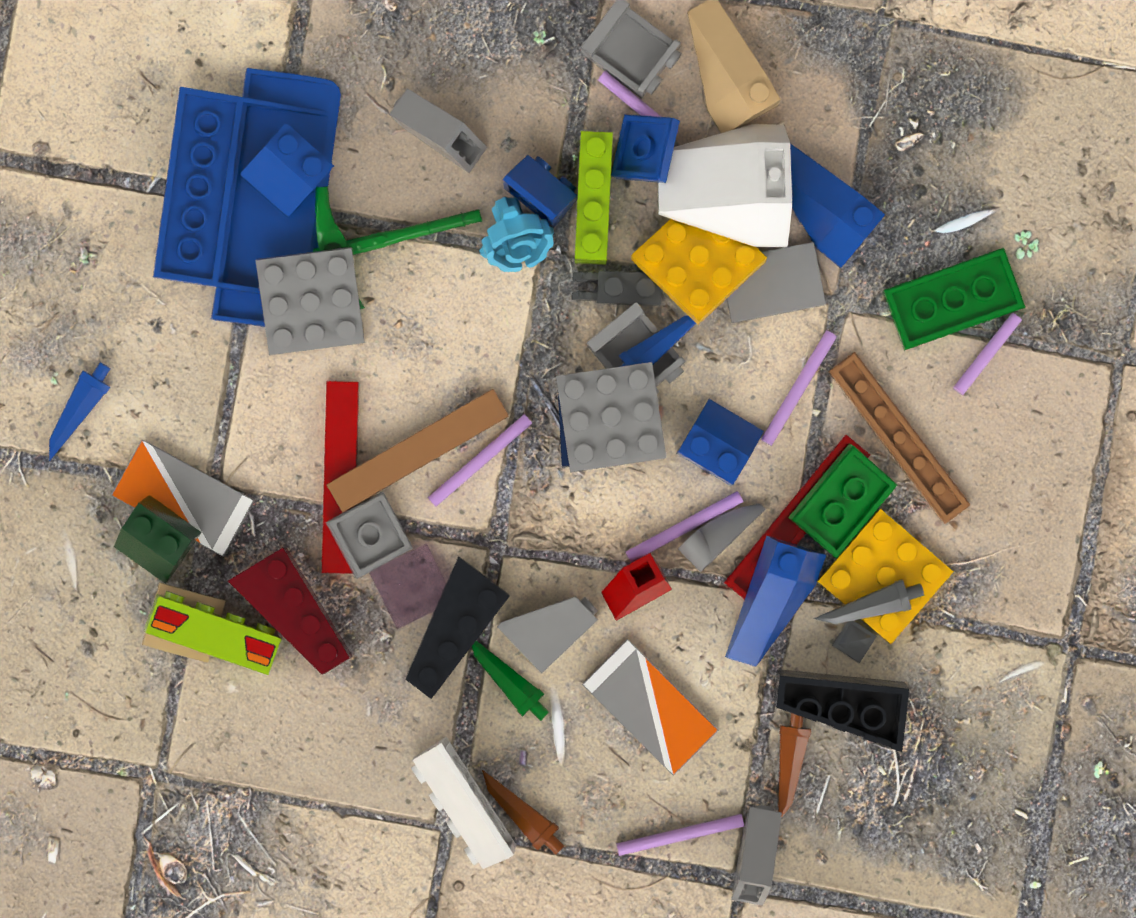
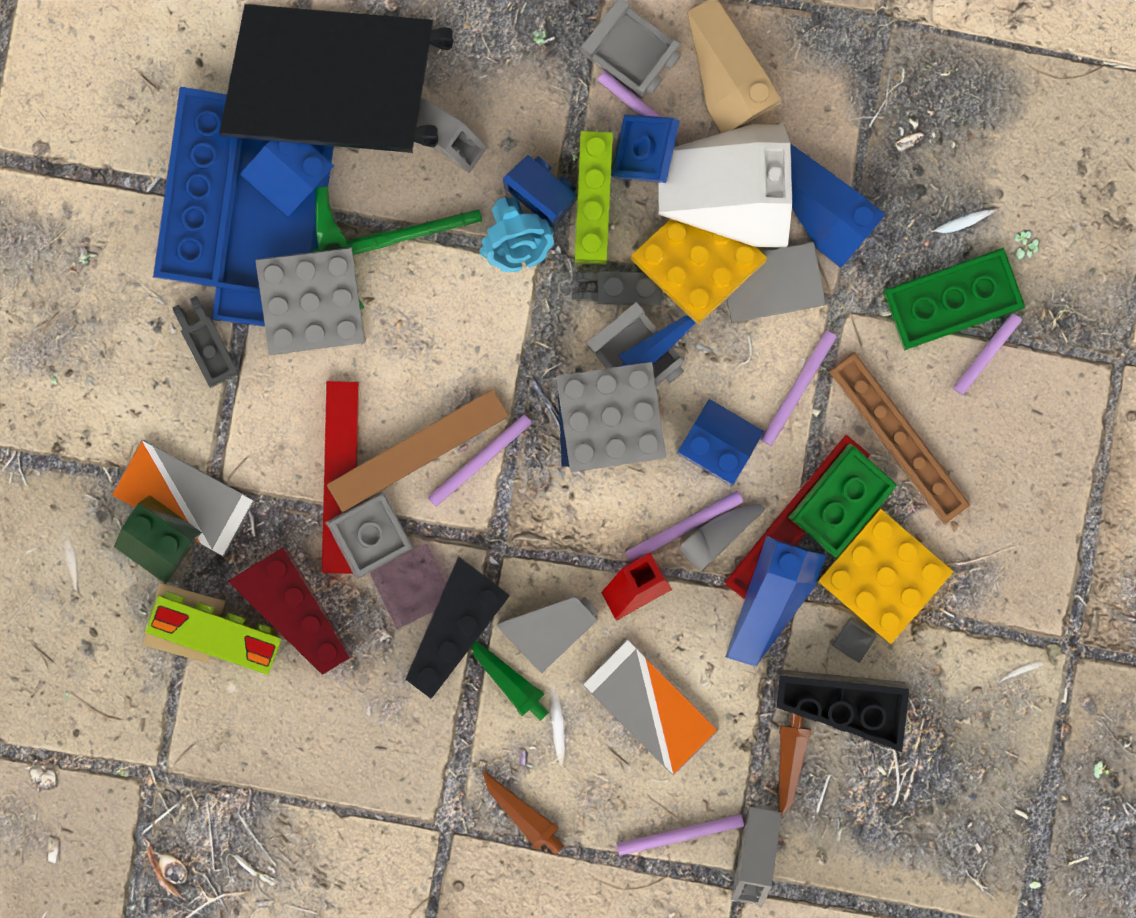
blue bar [49,362,111,461] -> none
white slope [411,737,516,869] -> none
dark grey bar [814,579,924,624] -> none
none -> dark grey hinge [172,296,240,388]
none -> black flag [219,4,454,153]

